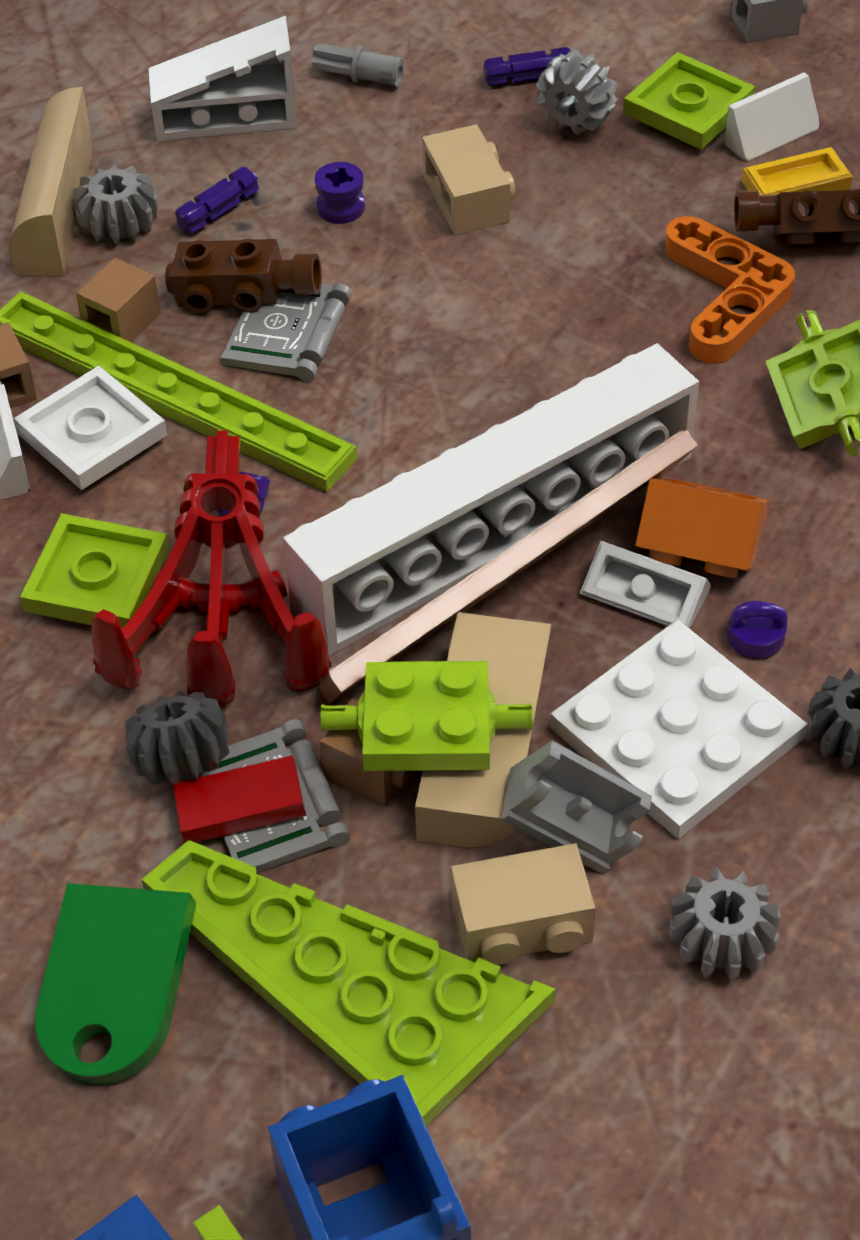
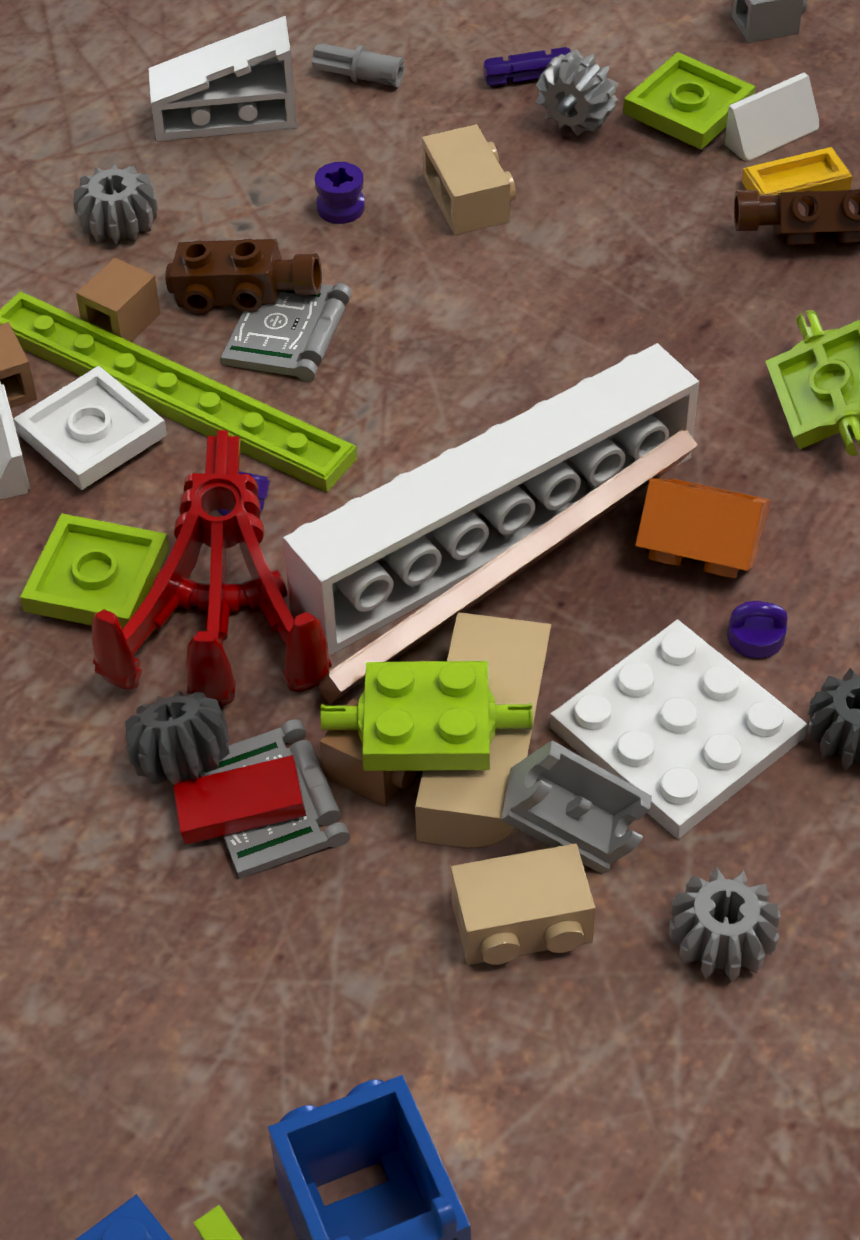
tan brick [9,87,94,276] -> none
green tile [35,883,196,1085] -> none
lime wing [141,840,556,1126] -> none
dark purple axle [175,167,259,234] -> none
white slope [580,541,711,629] -> none
orange beam [664,216,795,364] -> none

